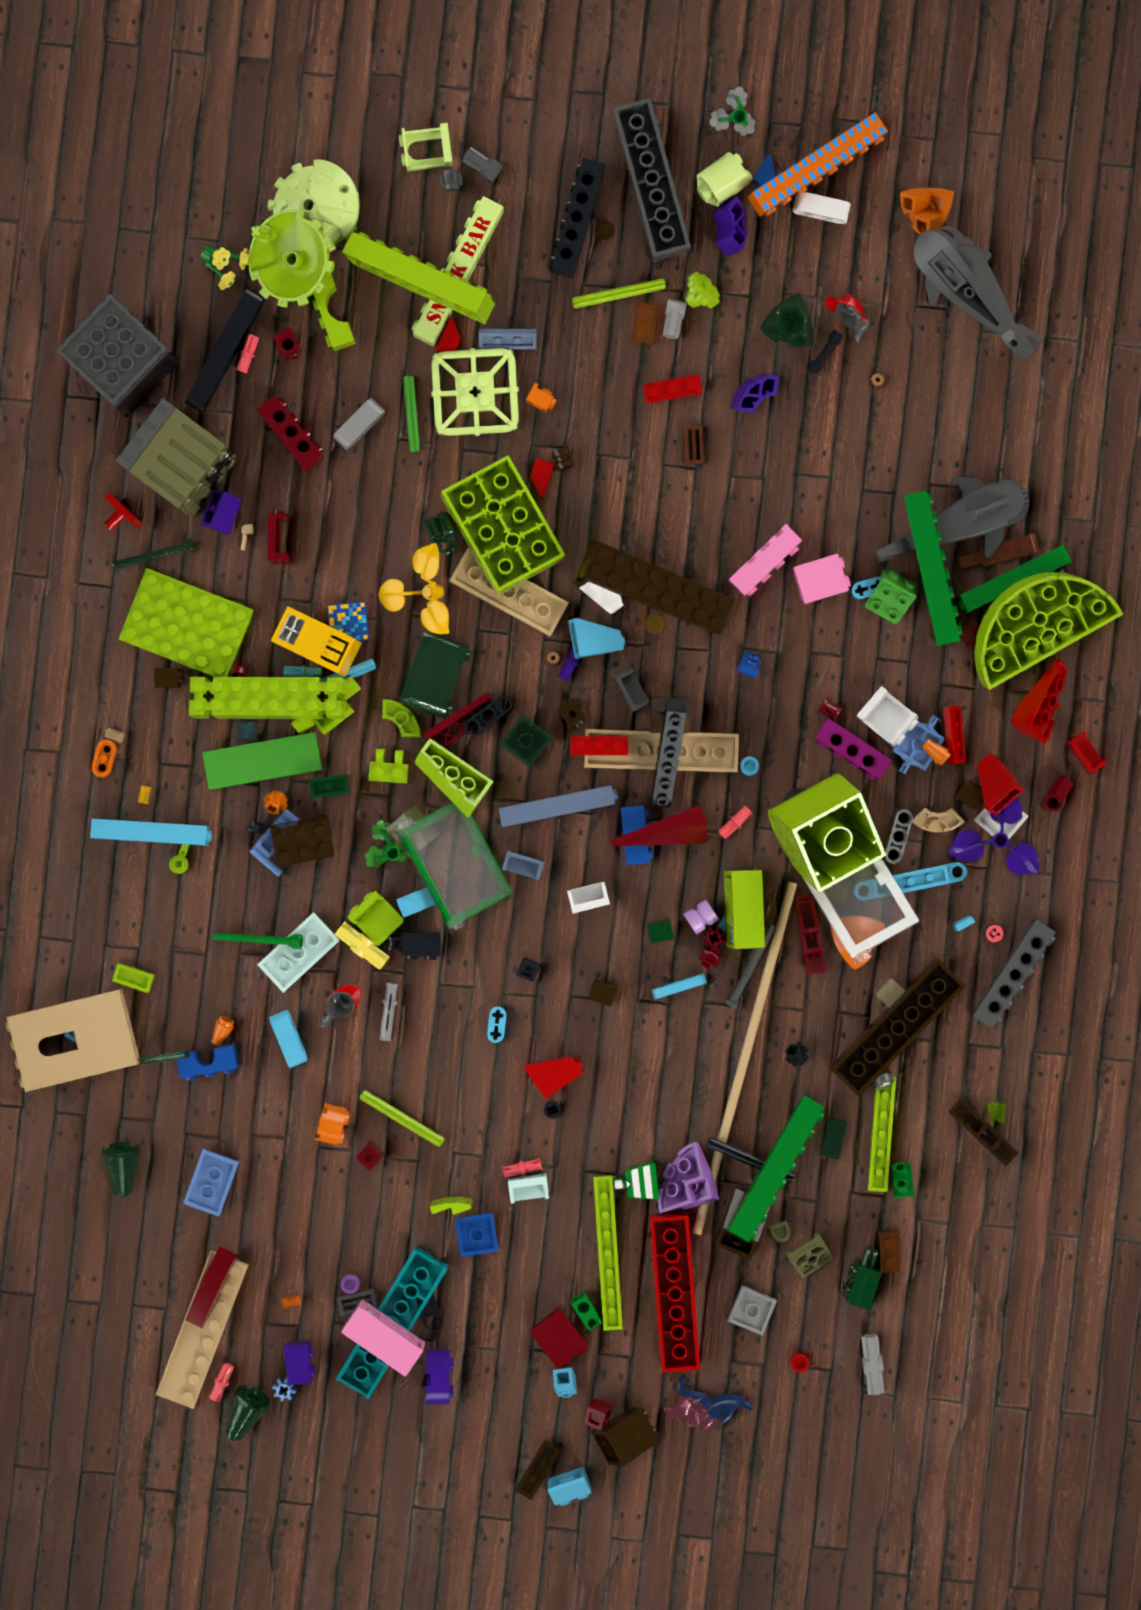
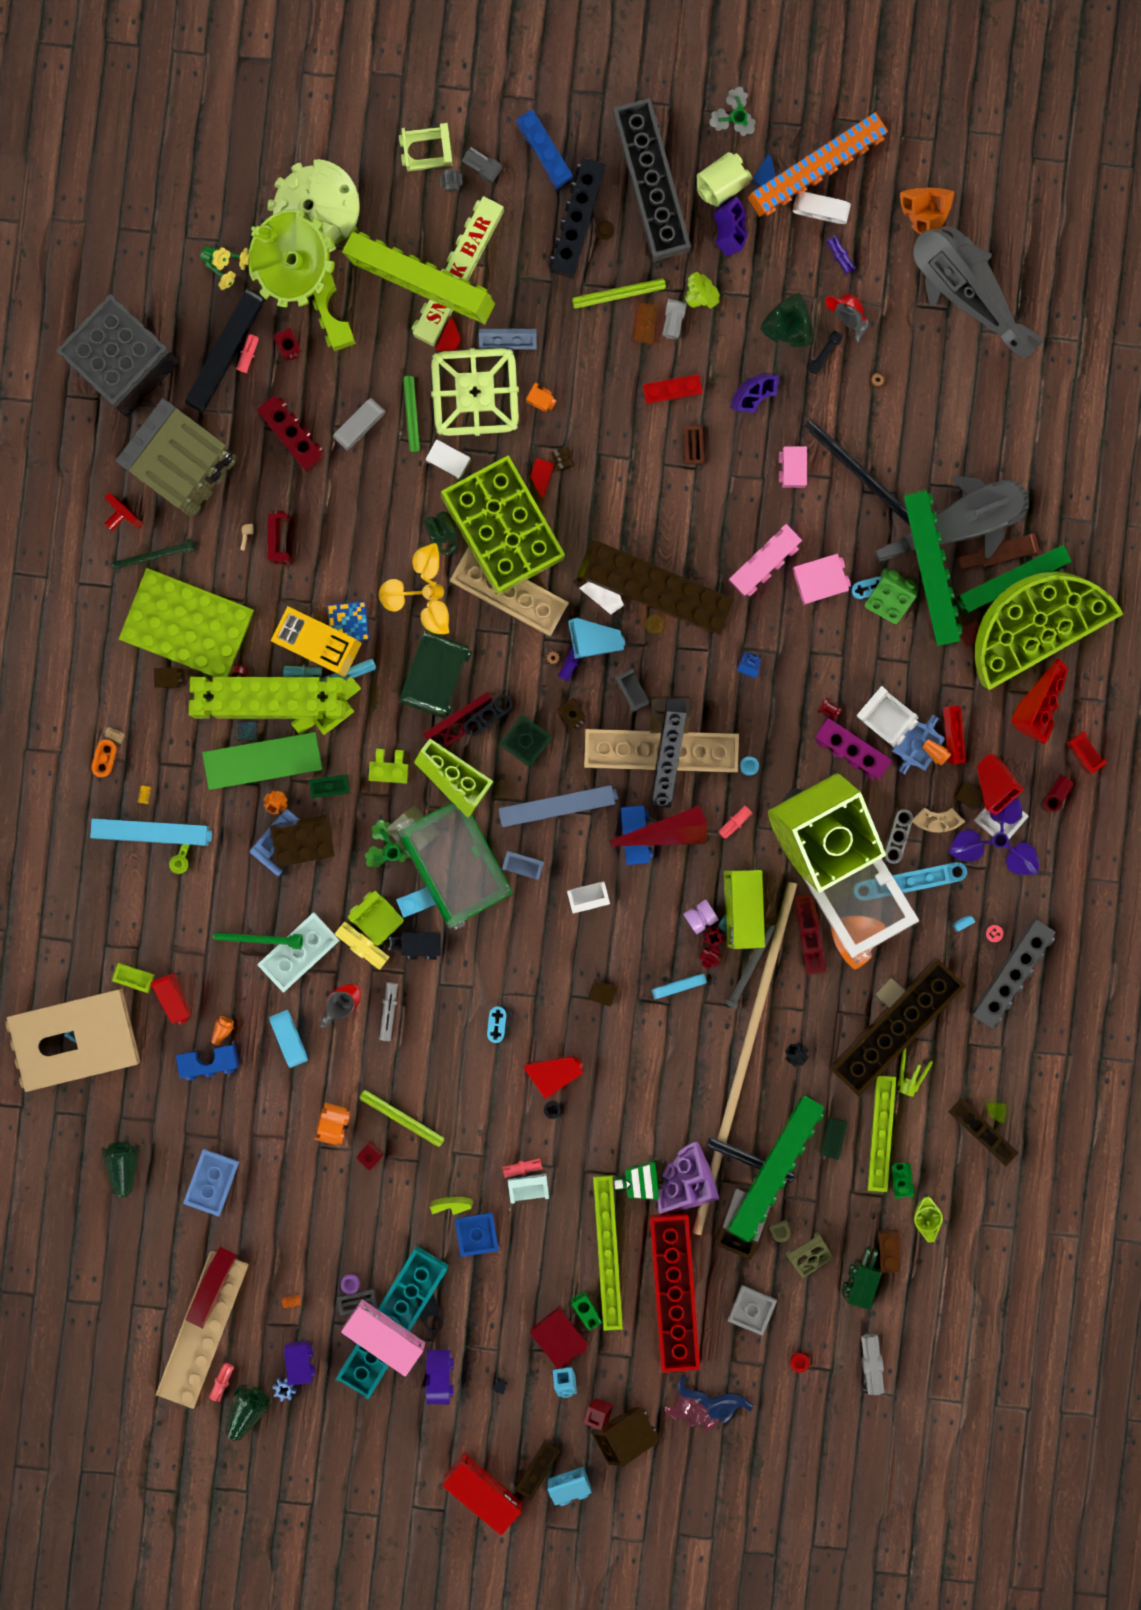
clear green bar [139,1051,189,1064] -> none
dark purple brick [200,489,242,535] -> none
black bush [246,820,265,835] -> none
lime tile [382,699,421,737] -> none
black tile [516,957,541,982] -> none
red plate [570,736,628,756] -> none
dark green panel [646,918,674,944] -> none
dark grey tile [874,1073,894,1090] -> none
none -> red slope [151,973,192,1025]
none -> white panel [426,439,471,480]
none -> red piece [442,1452,522,1536]
none -> black piece [492,1378,508,1395]
none -> blue arch [516,109,573,191]
none -> bright pink brick [779,447,807,488]
none -> black piece [804,419,910,526]
none -> dark purple pin [826,235,856,275]
none -> lime plant [897,1048,933,1097]
none -> lime hat [914,1197,943,1243]

